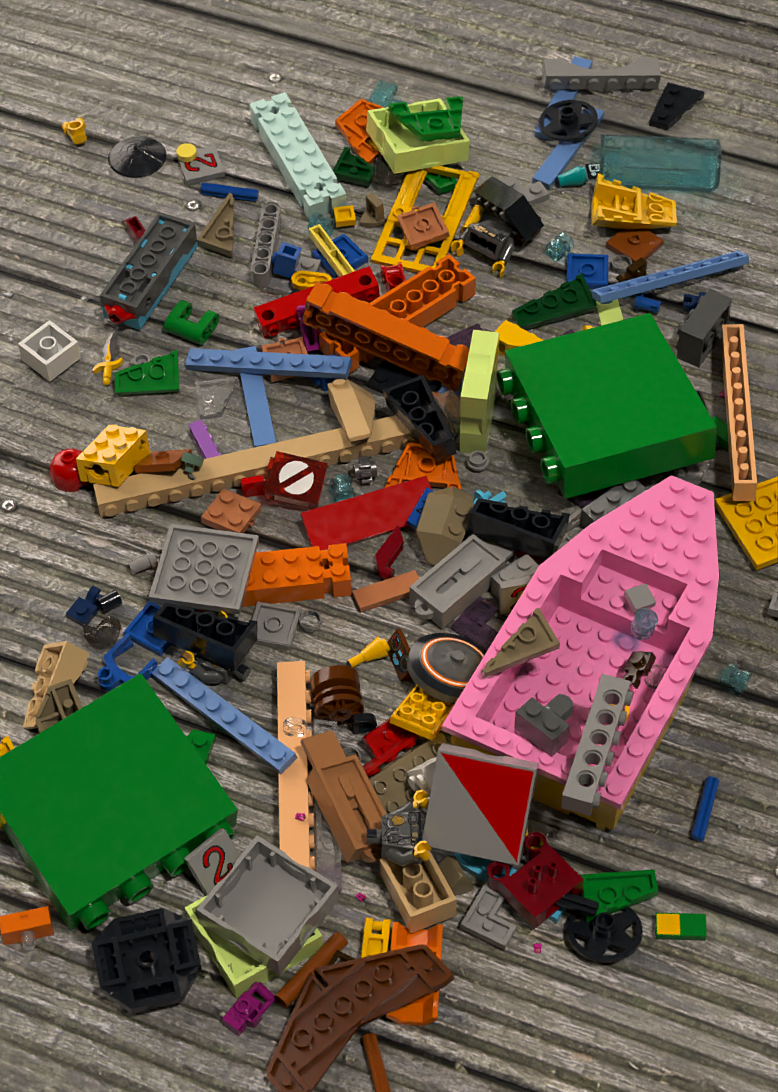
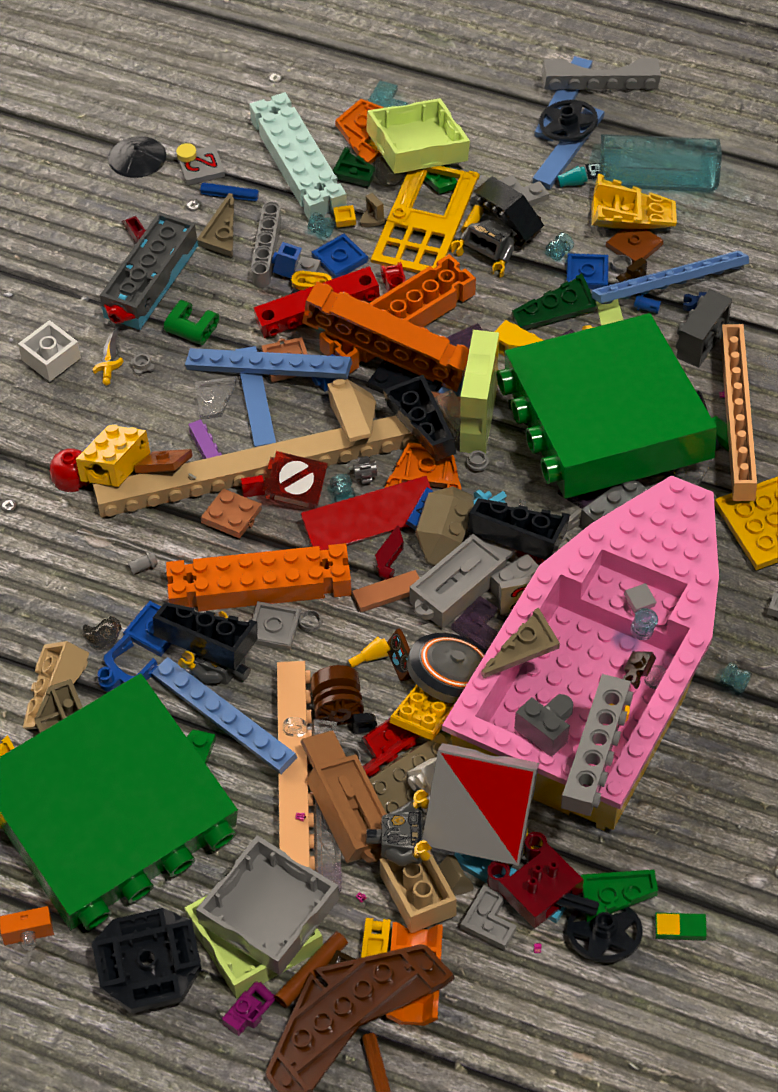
yellow plate [62,118,87,145] -> none
dark blue plate [66,585,102,628] -> none
black hinge [97,590,122,613] -> none
green wing [115,349,180,395] -> none
light grey plate [149,524,259,615] -> none
sand green tile [181,452,205,473] -> none
light grey tile [184,828,240,895] -> none
magenta piece [297,305,322,352] -> none
light yellow piece [309,224,354,277] -> none
green wing [388,96,463,142] -> none
nougat plate [397,202,449,250] -> none
black wing [649,82,705,131] -> none
blue axle [691,776,719,842] -> none

